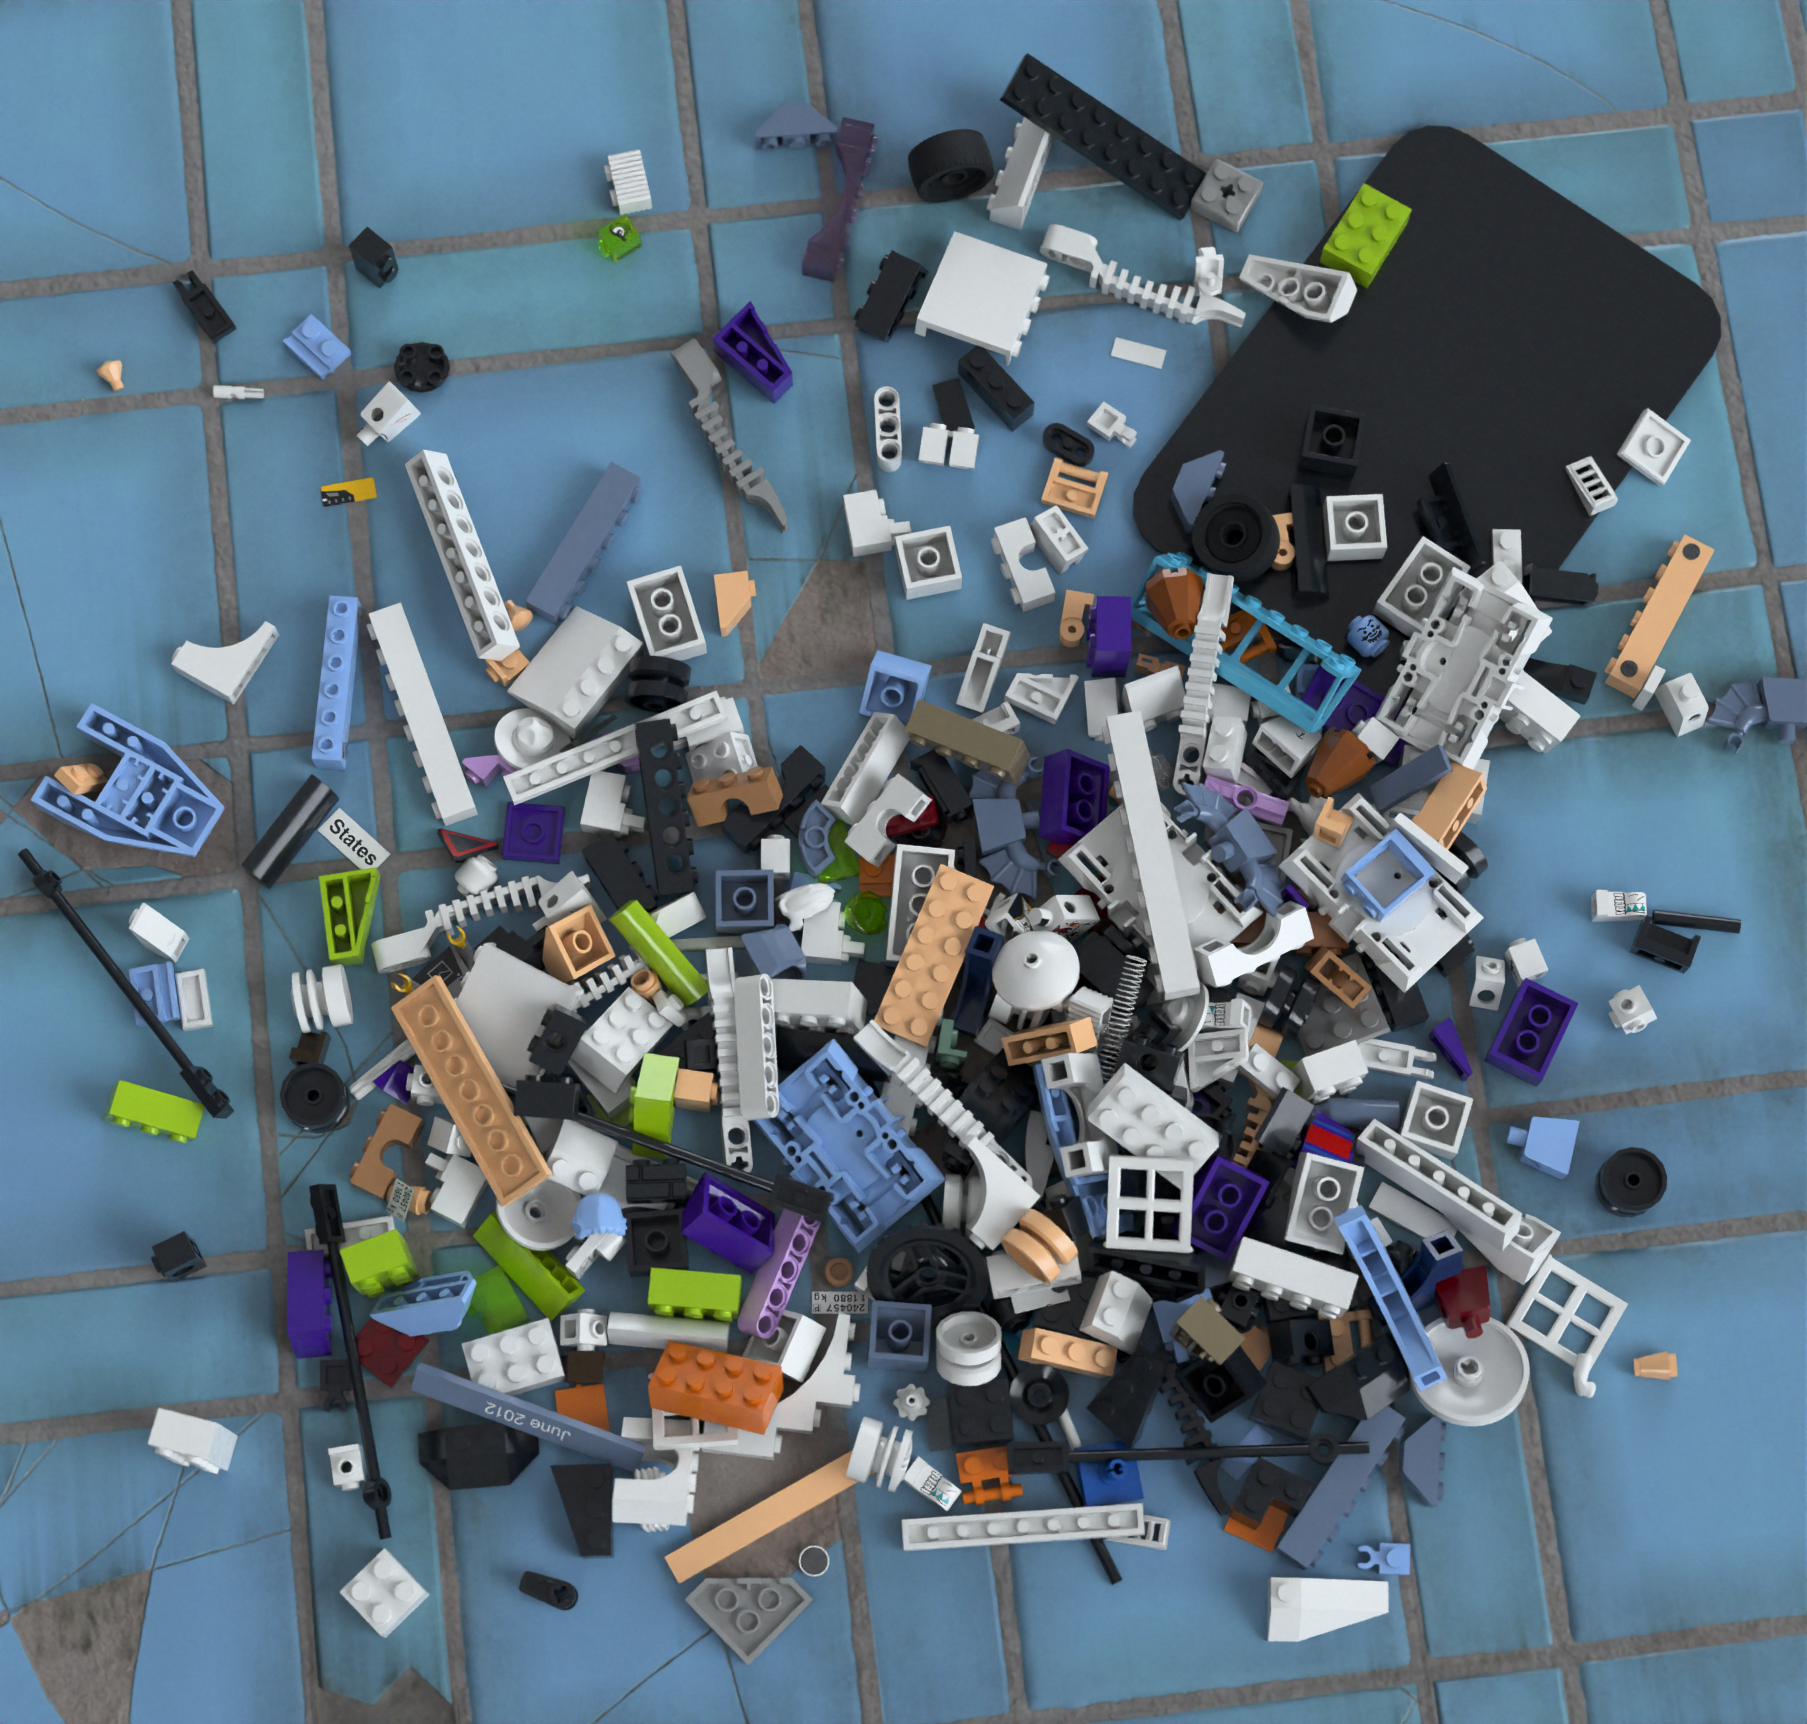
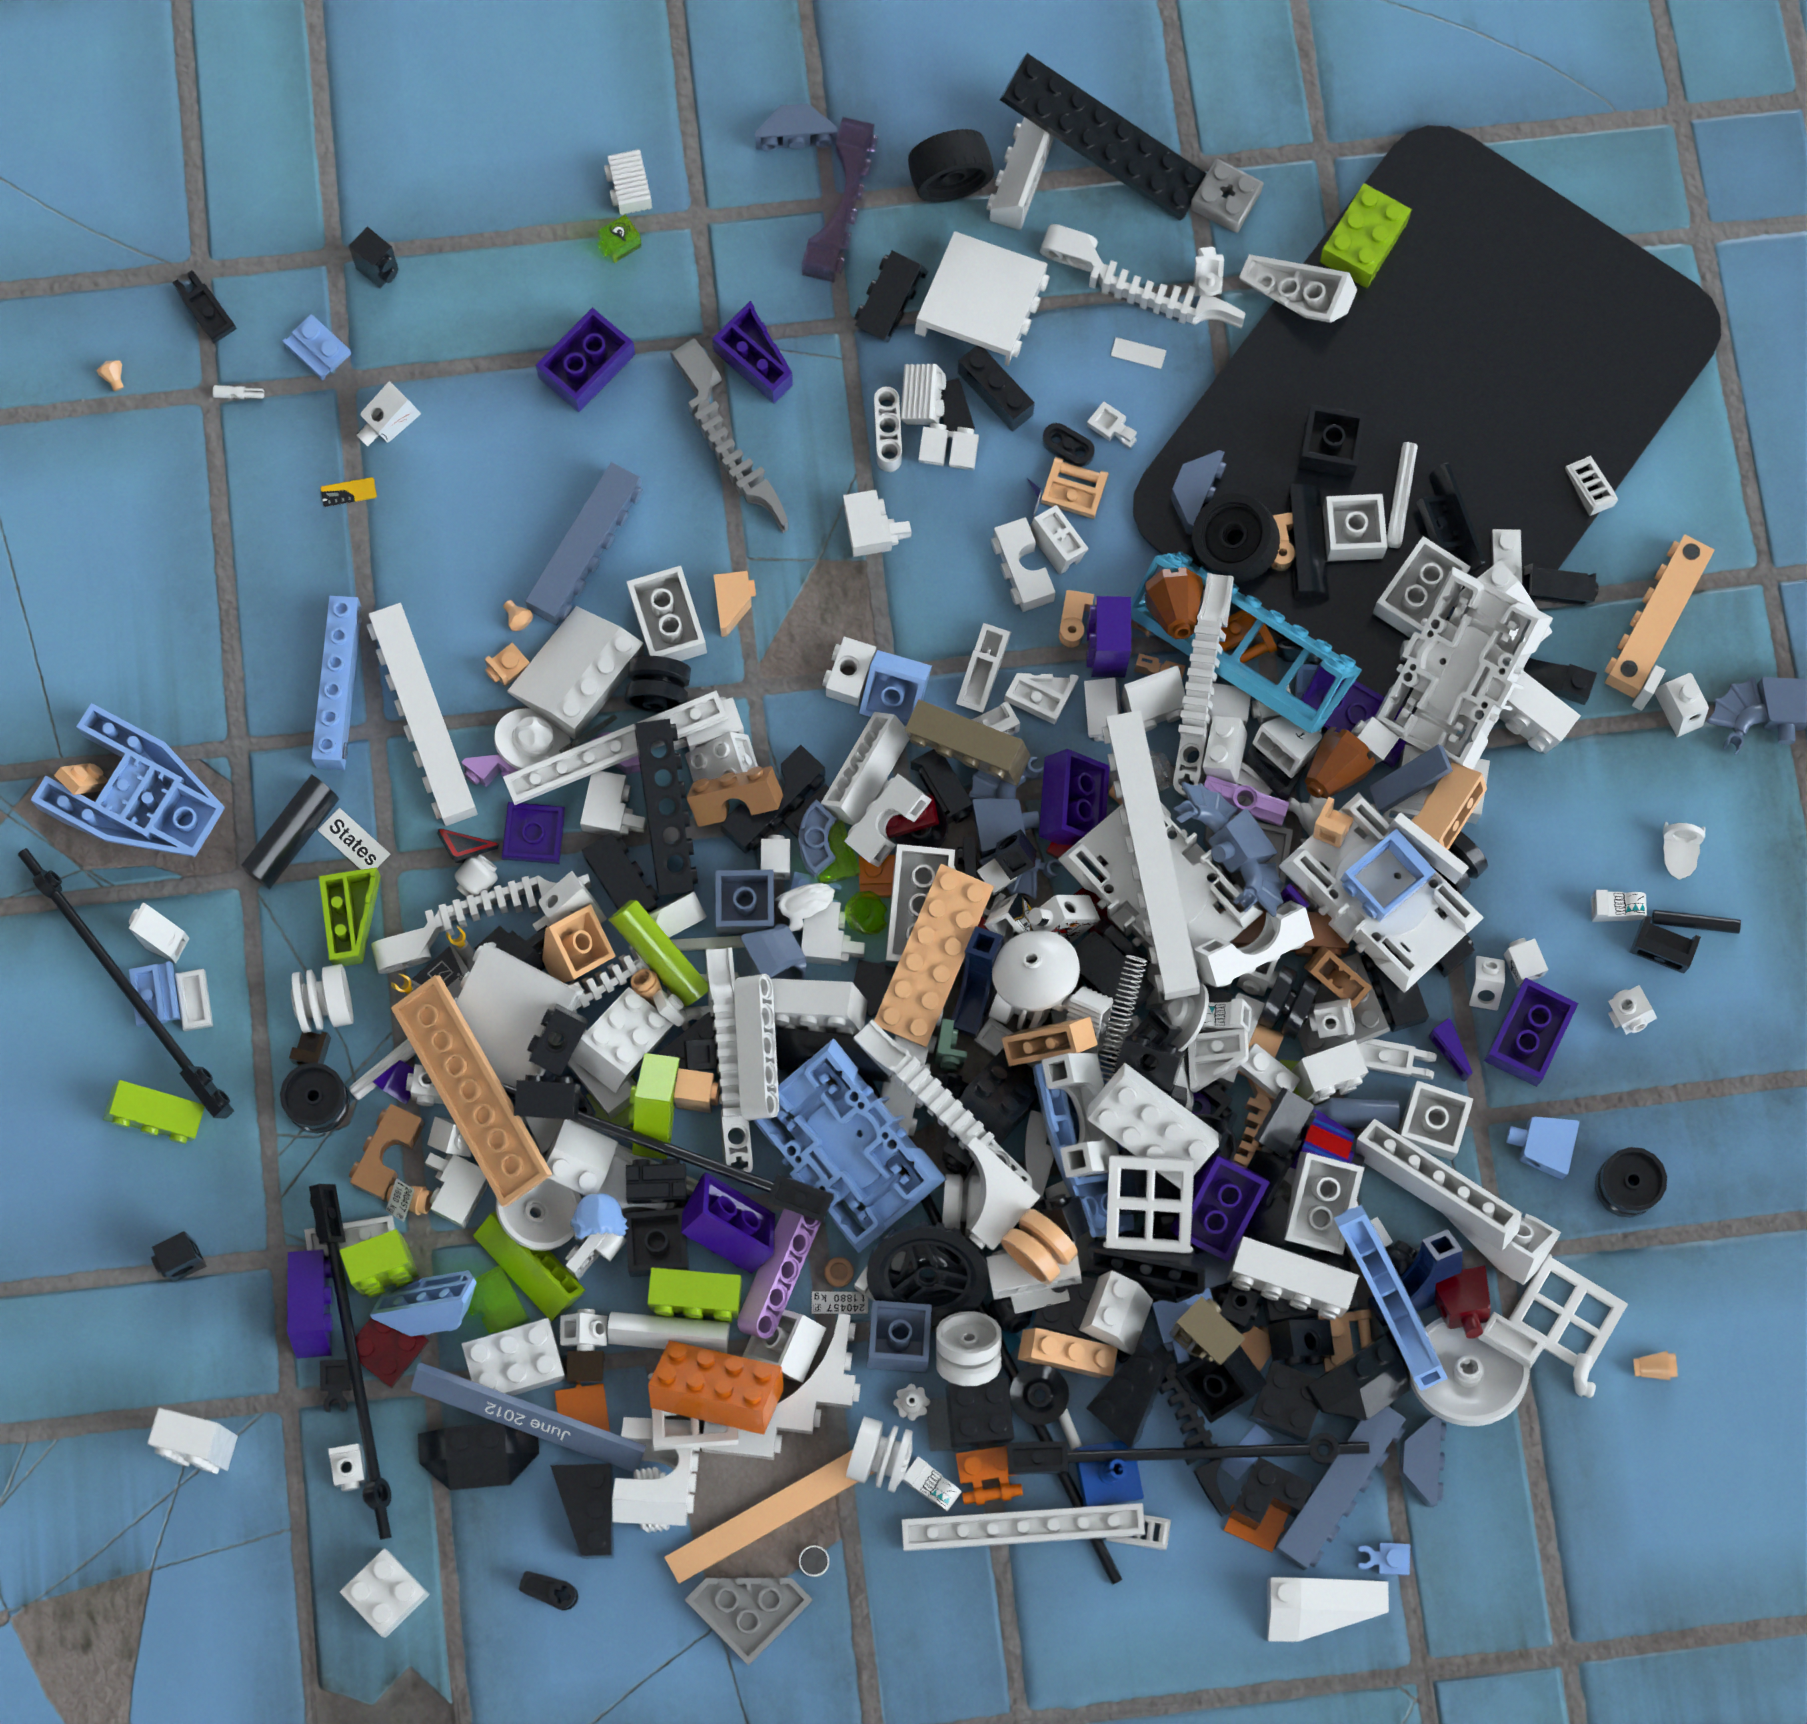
white arch [171,621,279,705] -> none
black dish [394,342,450,393] -> none
white brick [405,450,520,661] -> none
white brick [895,526,962,600] -> none
light blue head [1347,615,1390,657] -> none
white tile [1367,1182,1458,1239] -> none
white tile [1617,408,1691,487] -> none
none -> dark purple brick [535,307,635,412]
none -> white brick [822,637,876,707]
none -> white brick [900,364,946,425]
none -> white tile [976,858,1017,896]
none -> black brick [995,829,1037,880]
none -> dark purple sticker [1027,478,1042,521]
none -> white brick [1309,998,1355,1038]
none -> white axle [1387,442,1418,548]
none -> white tile [1478,1312,1546,1369]
none -> white piece [1663,821,1705,880]

